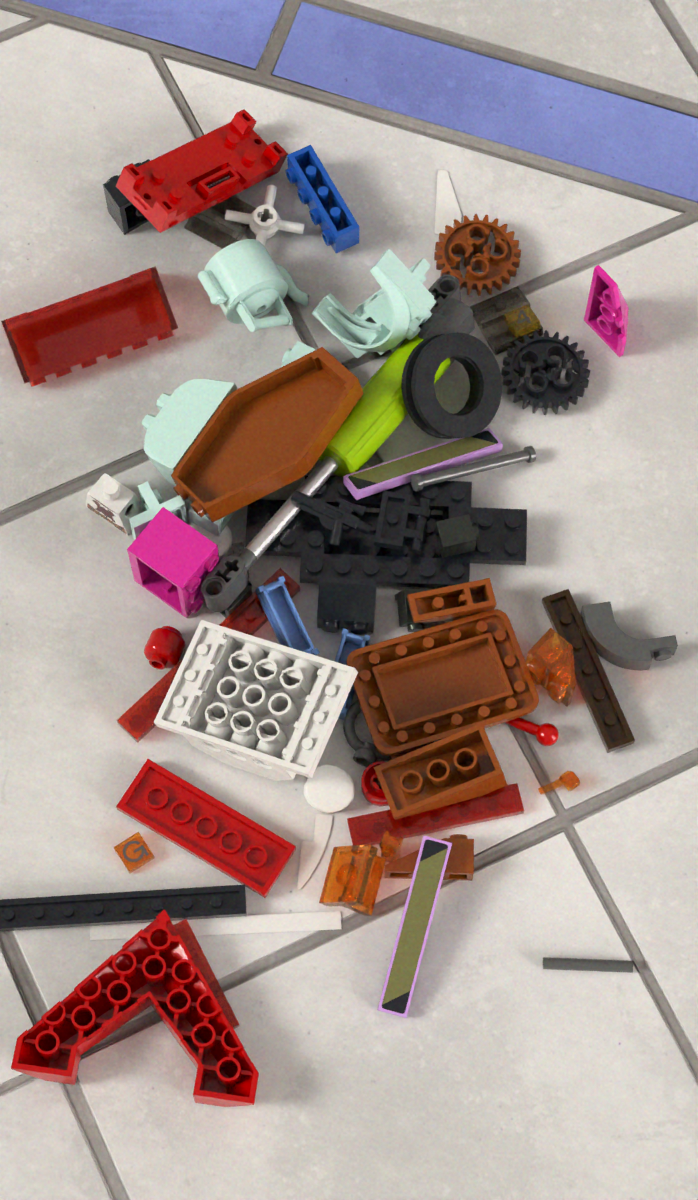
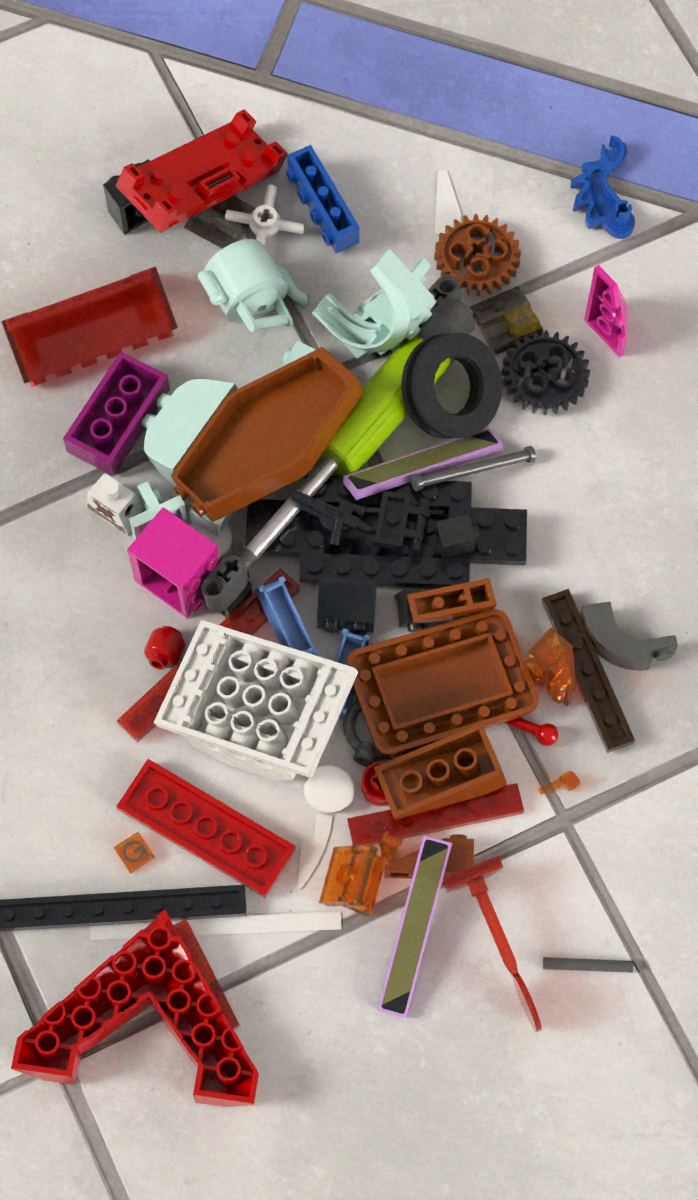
none -> magenta brick [63,351,170,476]
none -> clear red piece [442,855,542,1032]
none -> blue animal [570,135,635,239]

